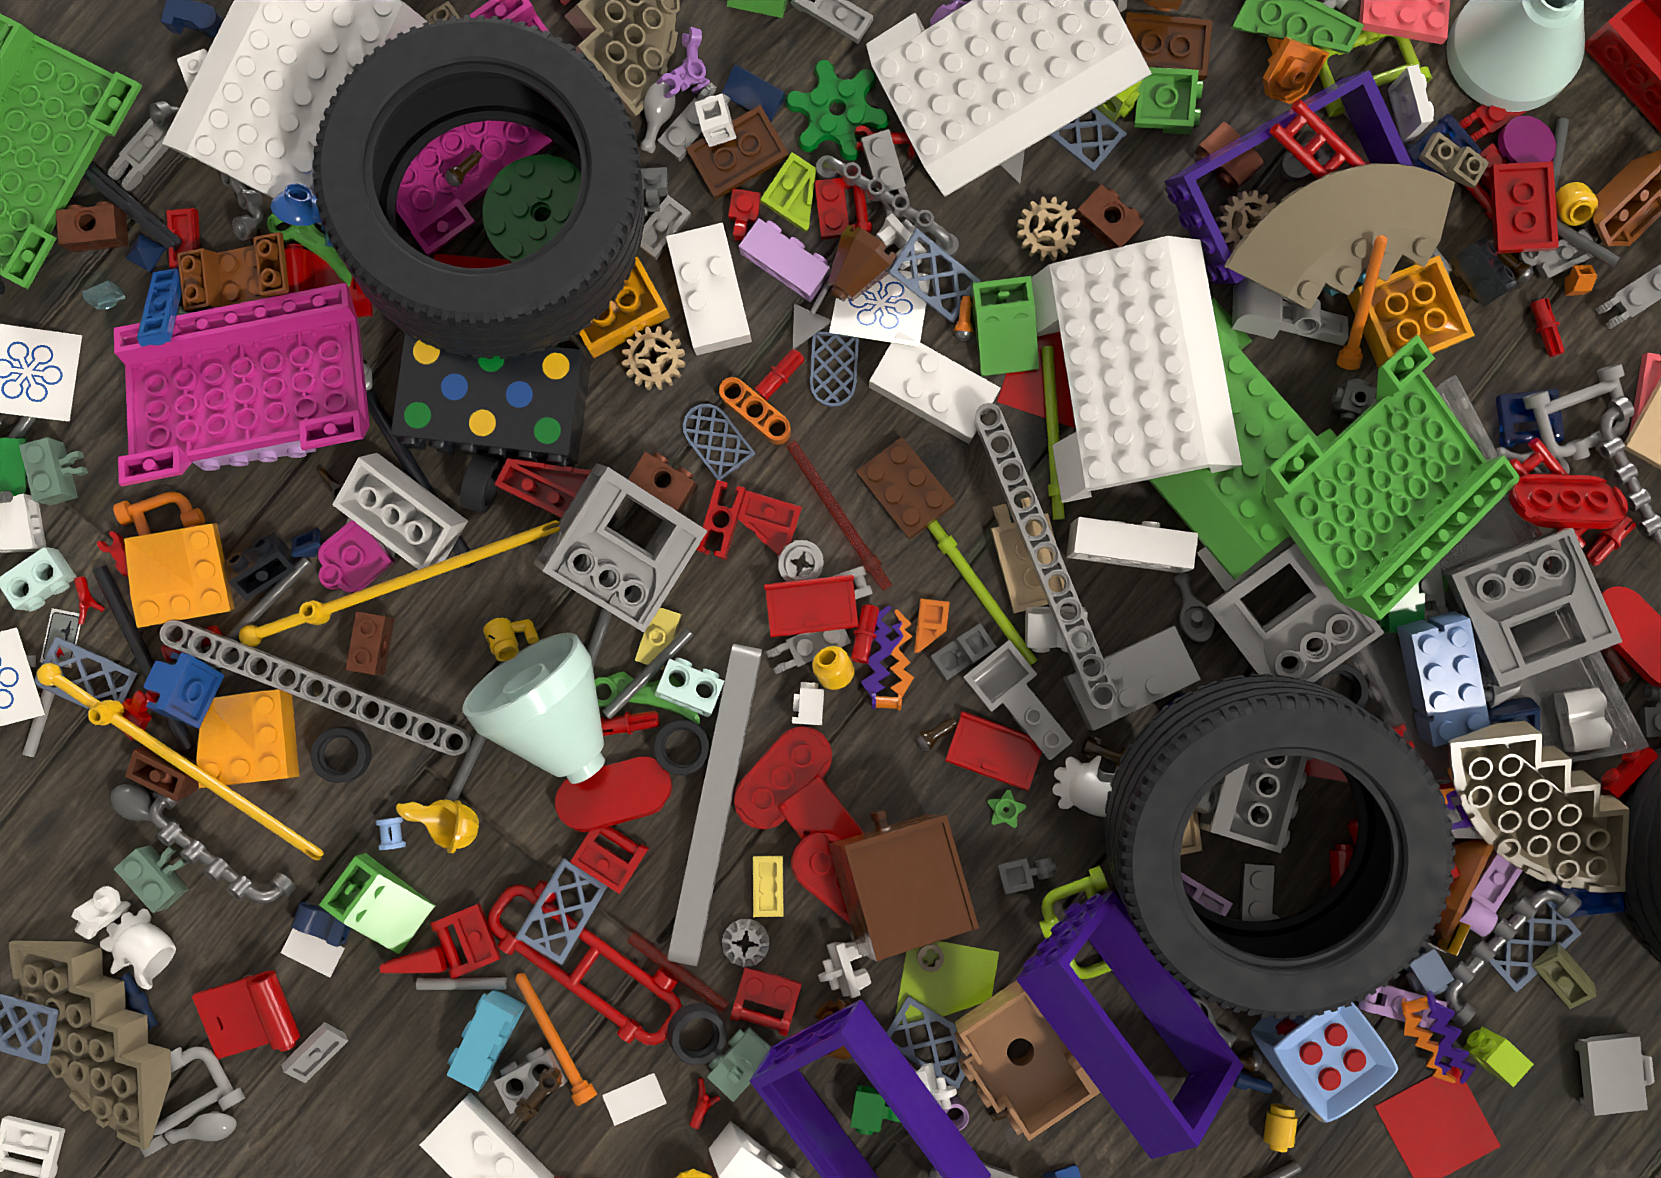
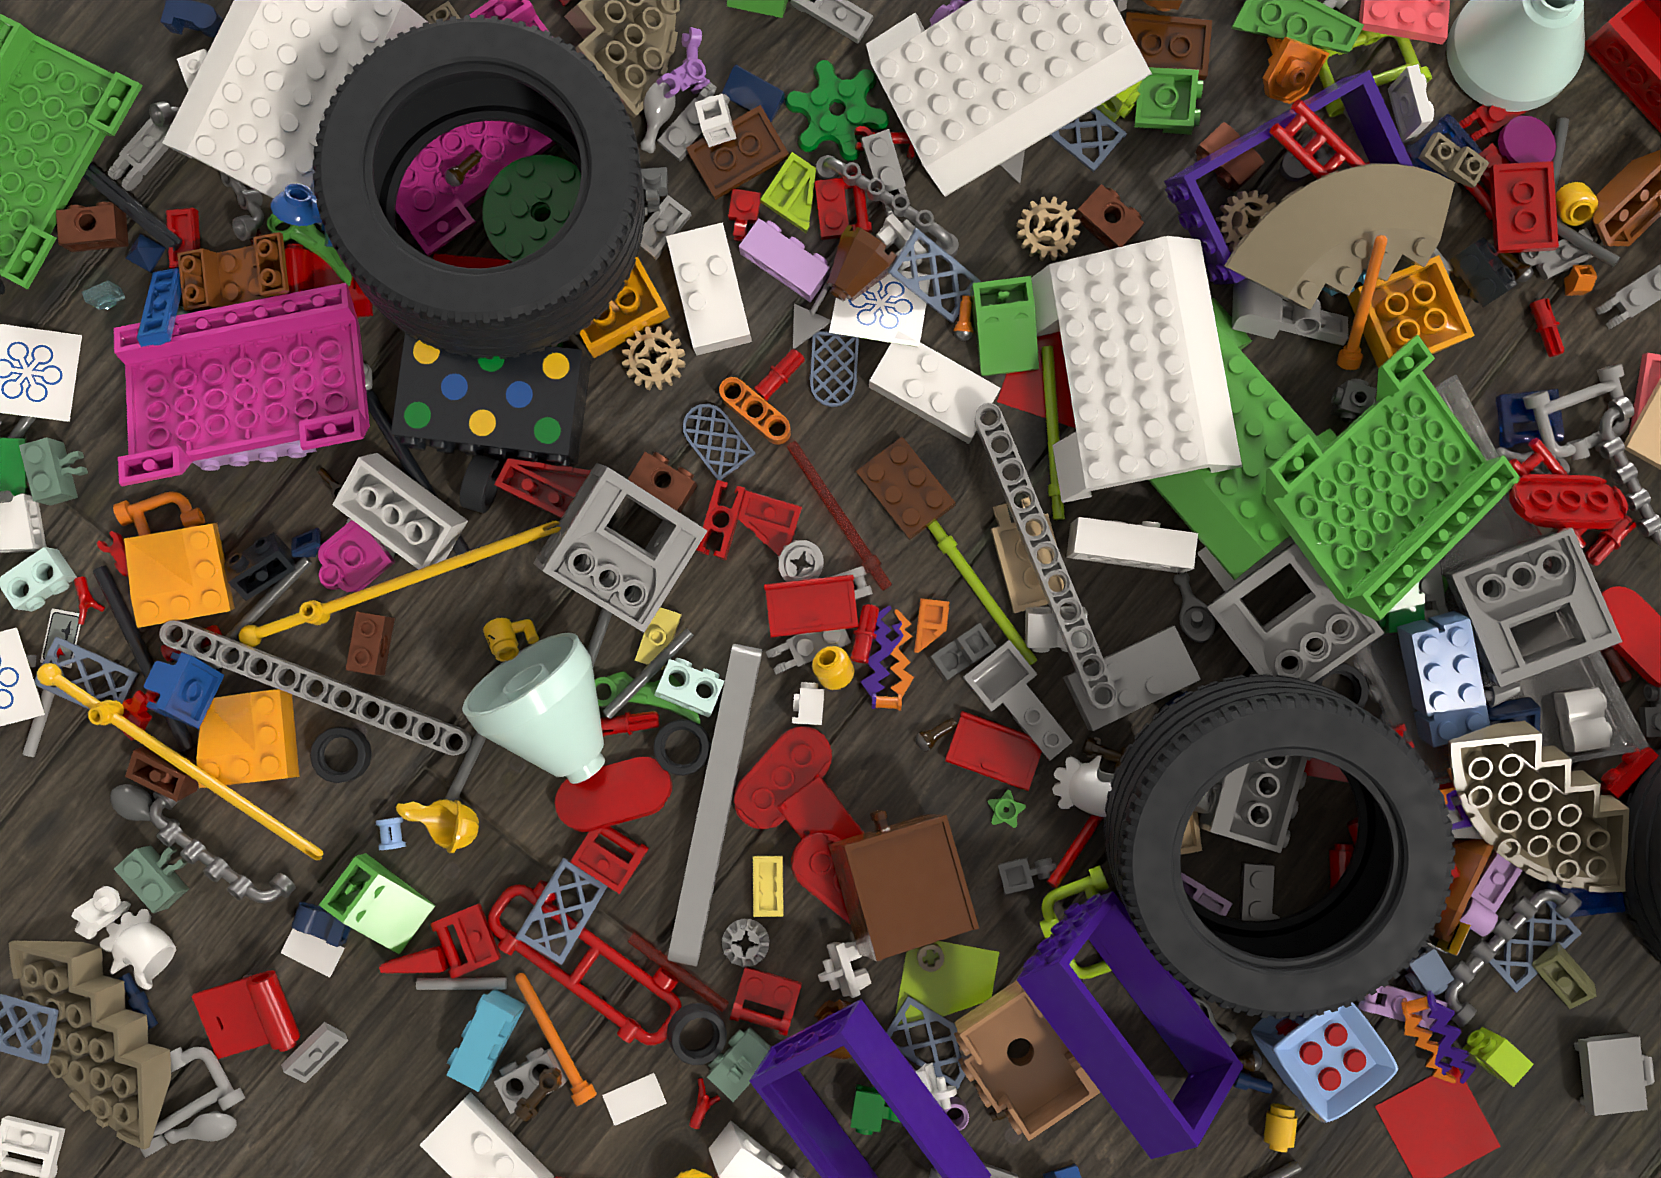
none -> red bar [1047,814,1104,889]

